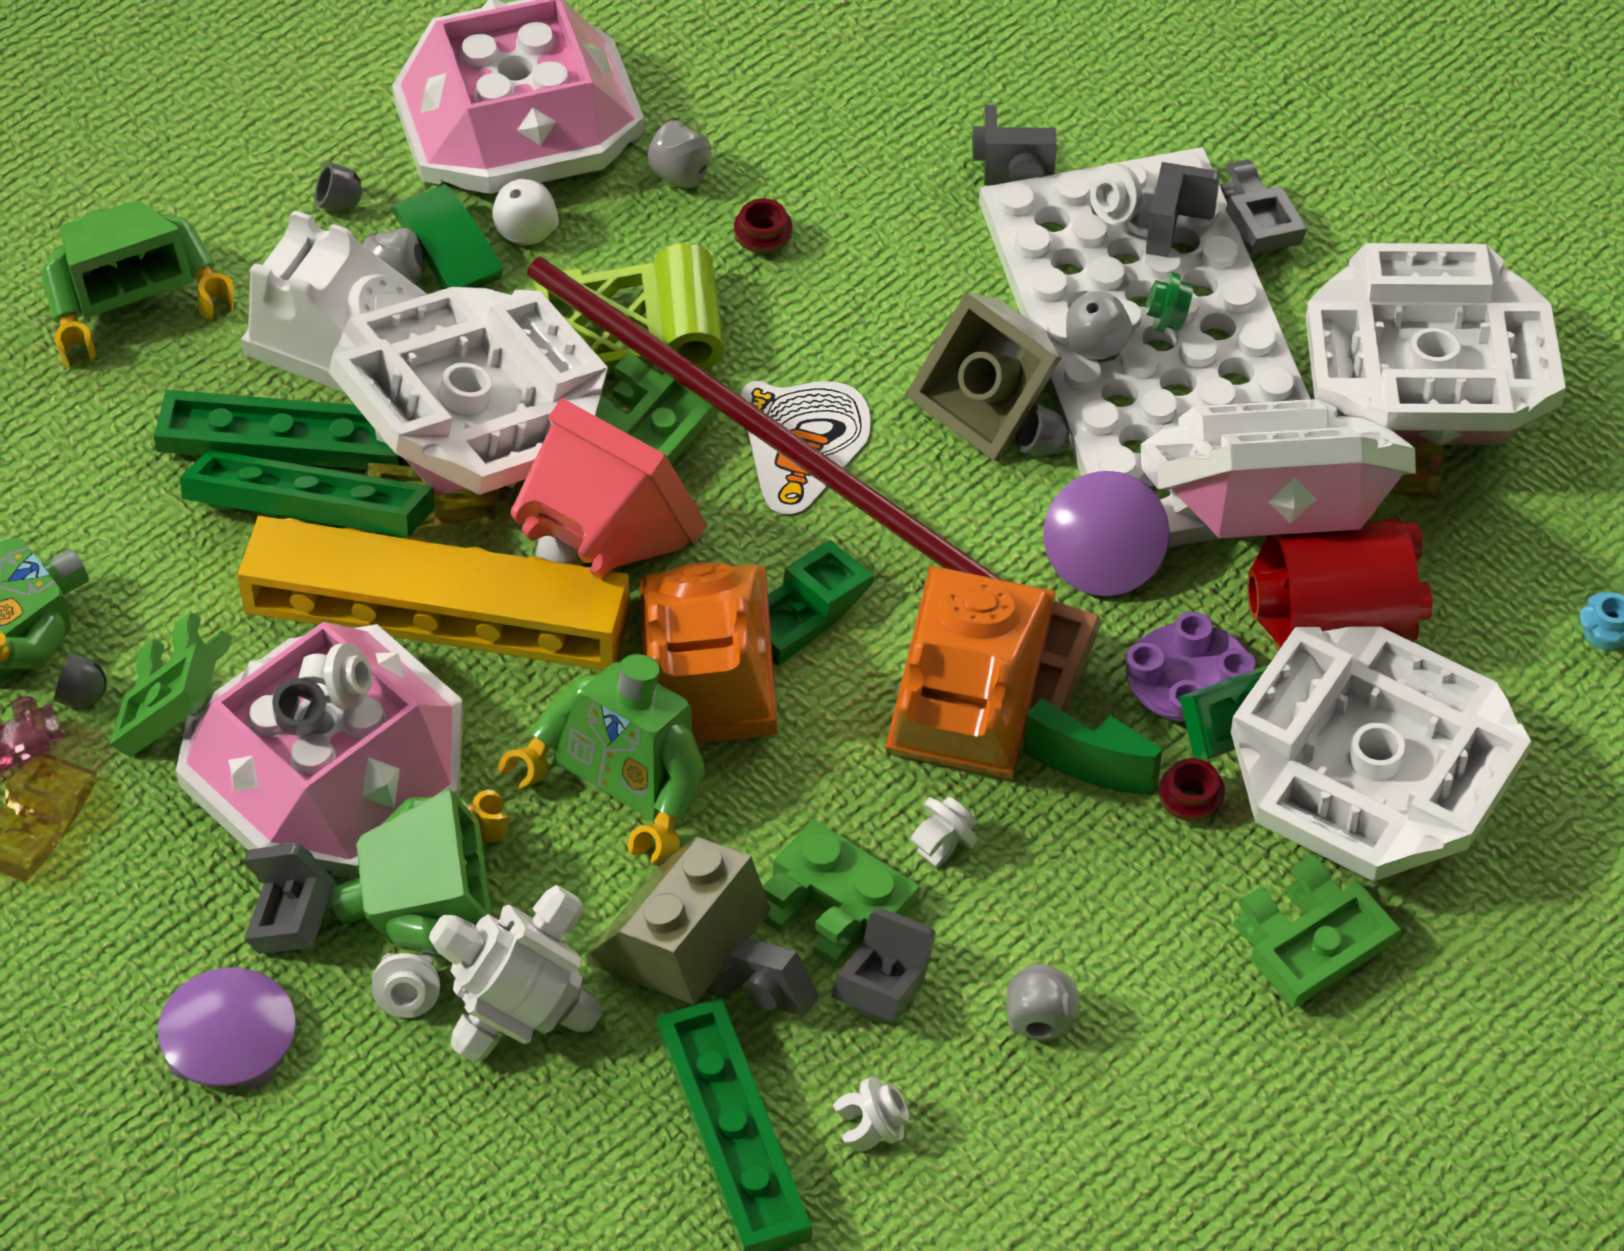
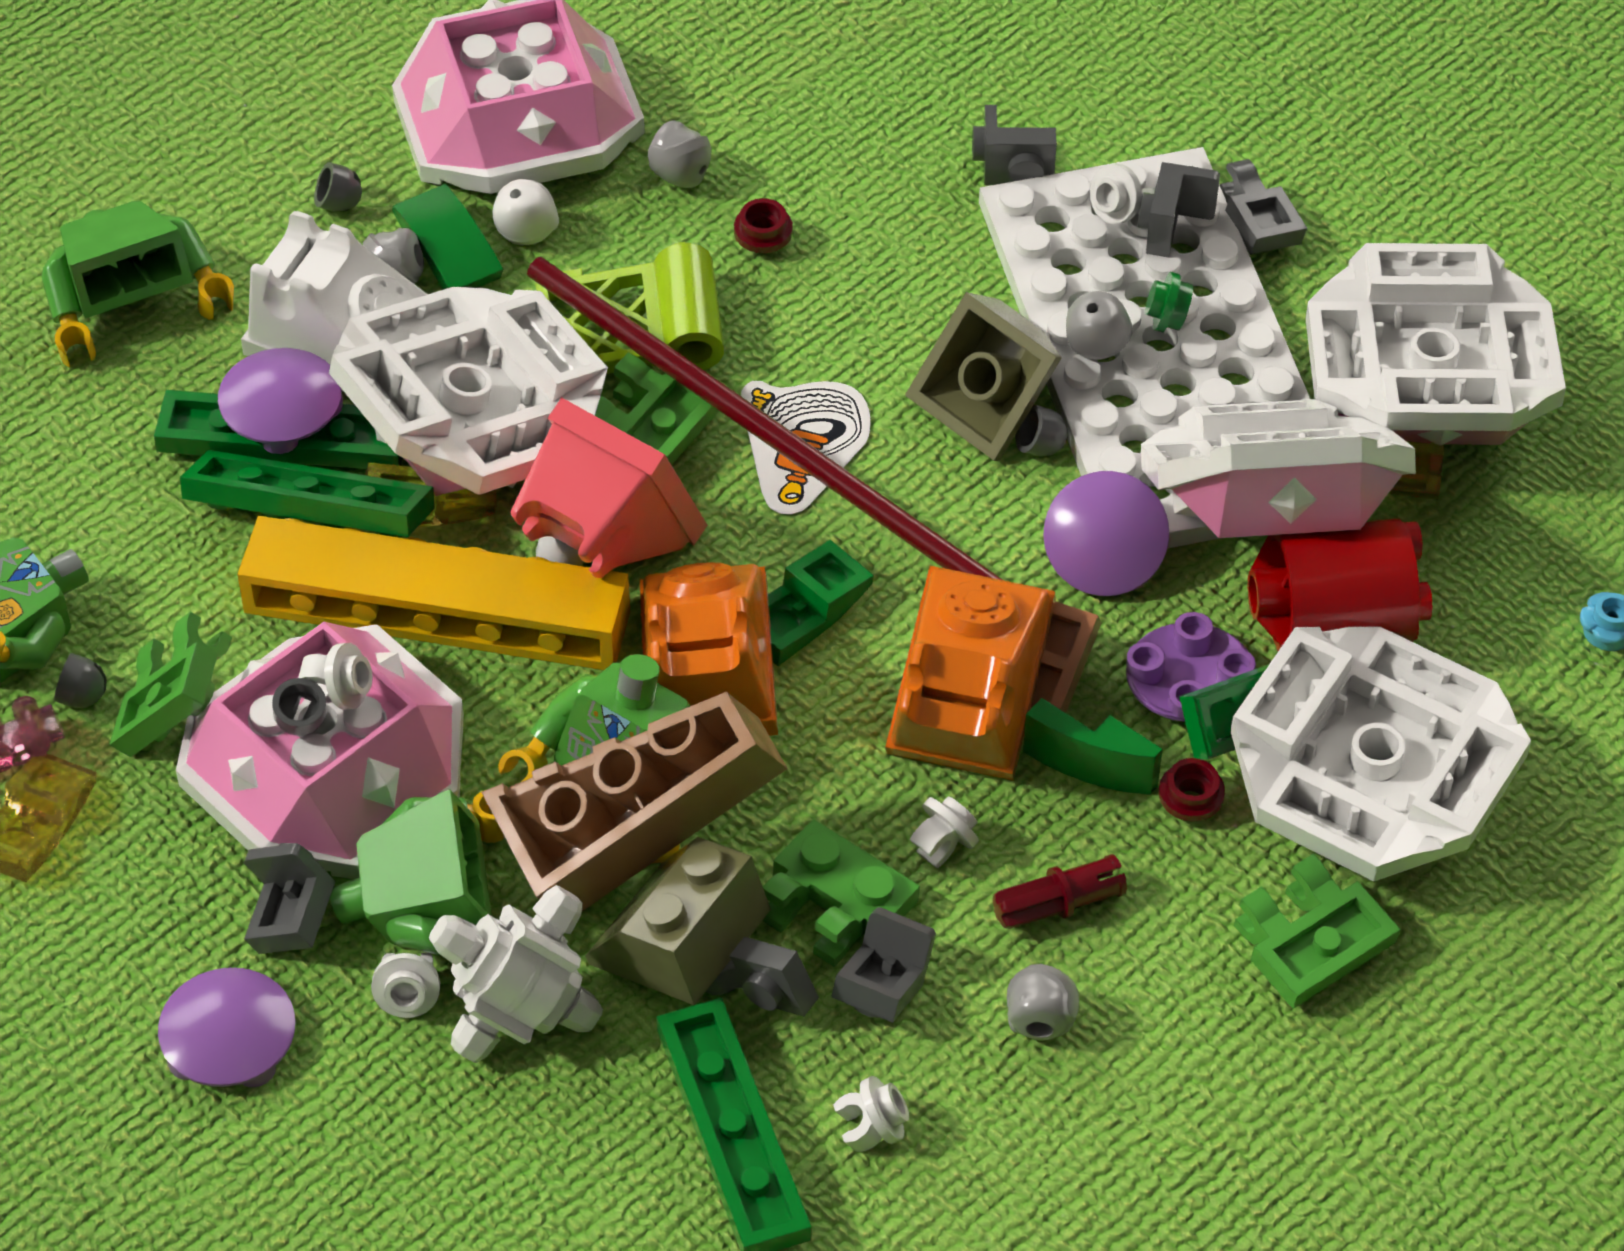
none -> medium lavender dish [218,348,343,454]
none -> medium nougat wedge [482,692,788,911]
none -> dark red axle [993,854,1127,929]

